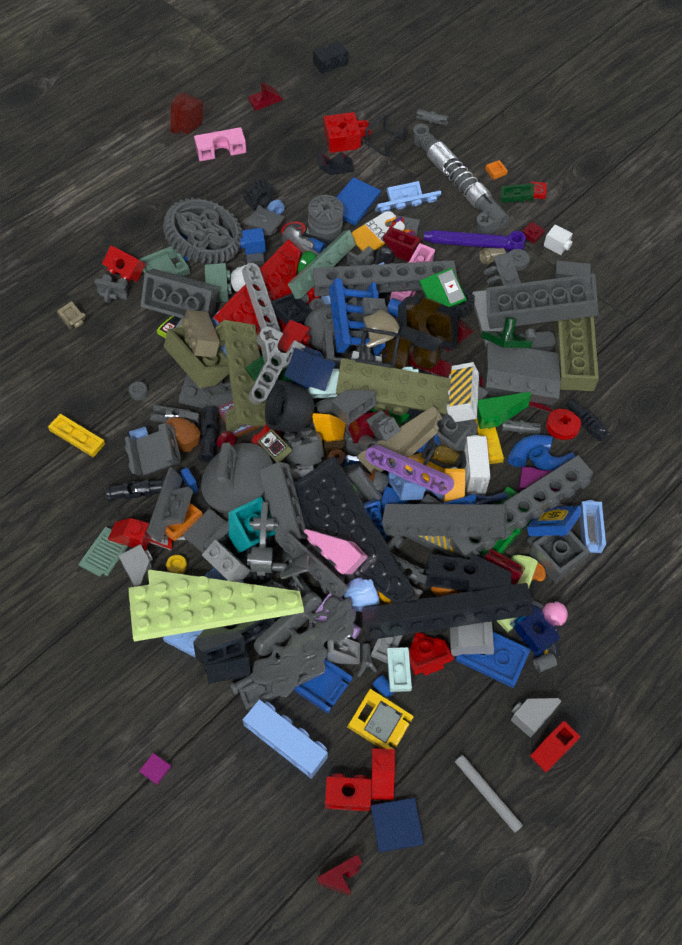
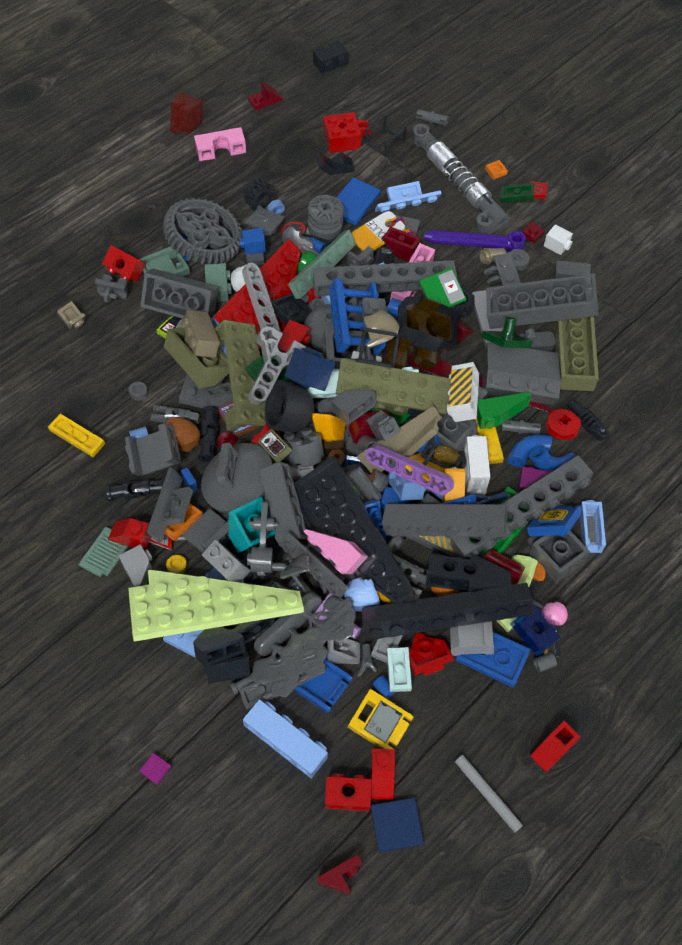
light grey slope [511,698,561,738] -> none

